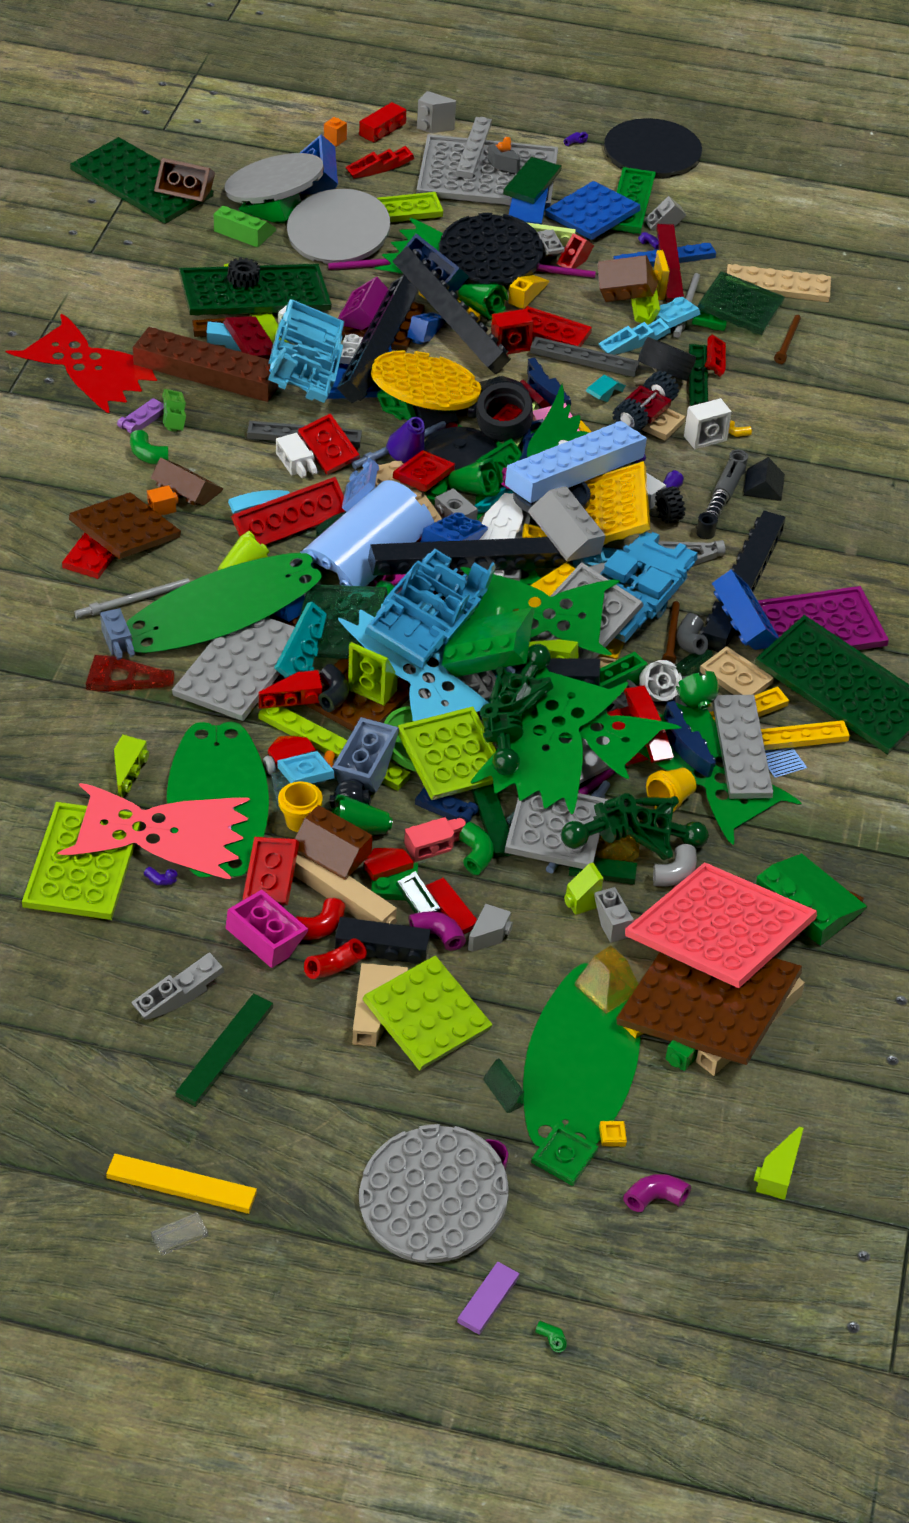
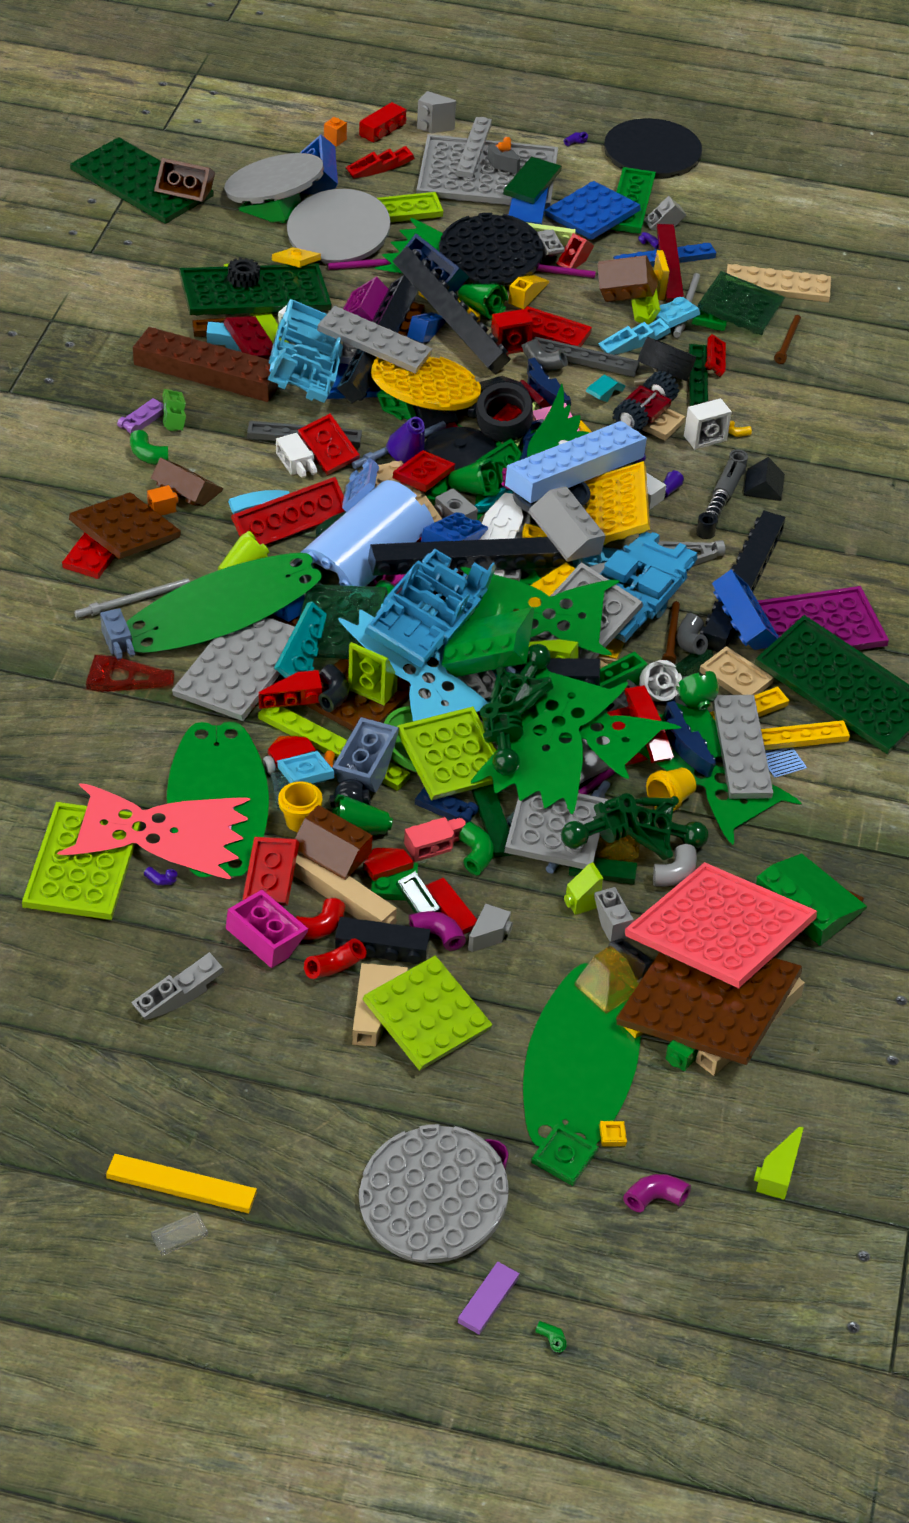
red piece [5,314,157,413] -> none
lime slope [114,734,149,798] -> none
dark green tile [175,993,273,1107] -> none
bright green slope [214,206,276,247] -> none
clear green slope [484,1058,524,1113] -> none
black tyre [655,486,686,524] -> none
none -> yellow plate [272,247,321,267]
none -> light grey plate [317,306,433,374]
none -> dark grey cylinder [521,338,568,371]
none -> black slope [604,938,654,980]

